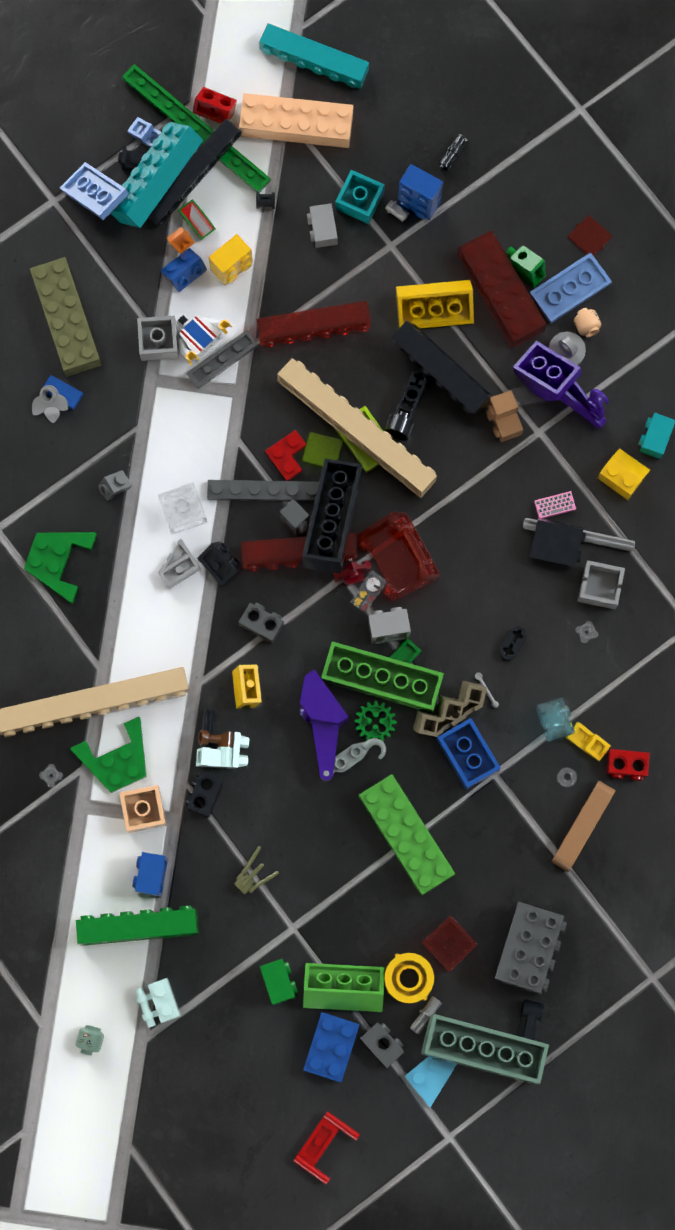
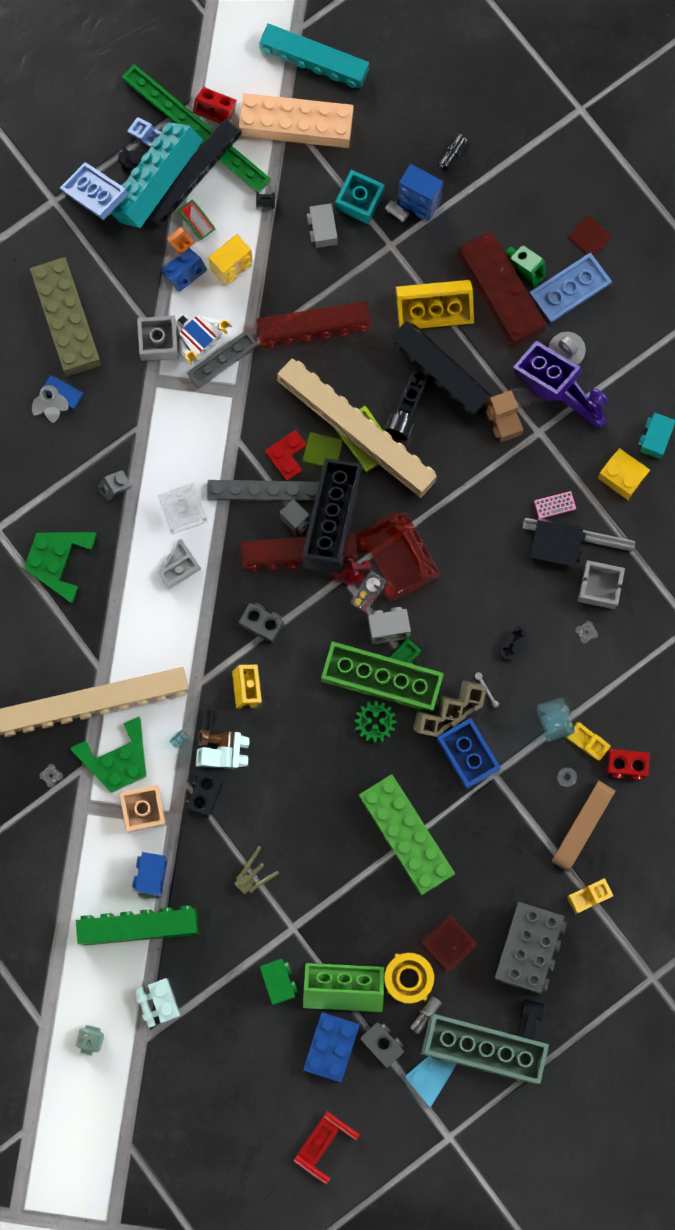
black bracket [197,541,243,586] -> none
dark purple slope [300,670,386,781] -> none
light nougat head [574,308,601,337] -> none
none -> clear light blue tile [170,730,189,748]
none -> yellow slope [567,878,613,914]

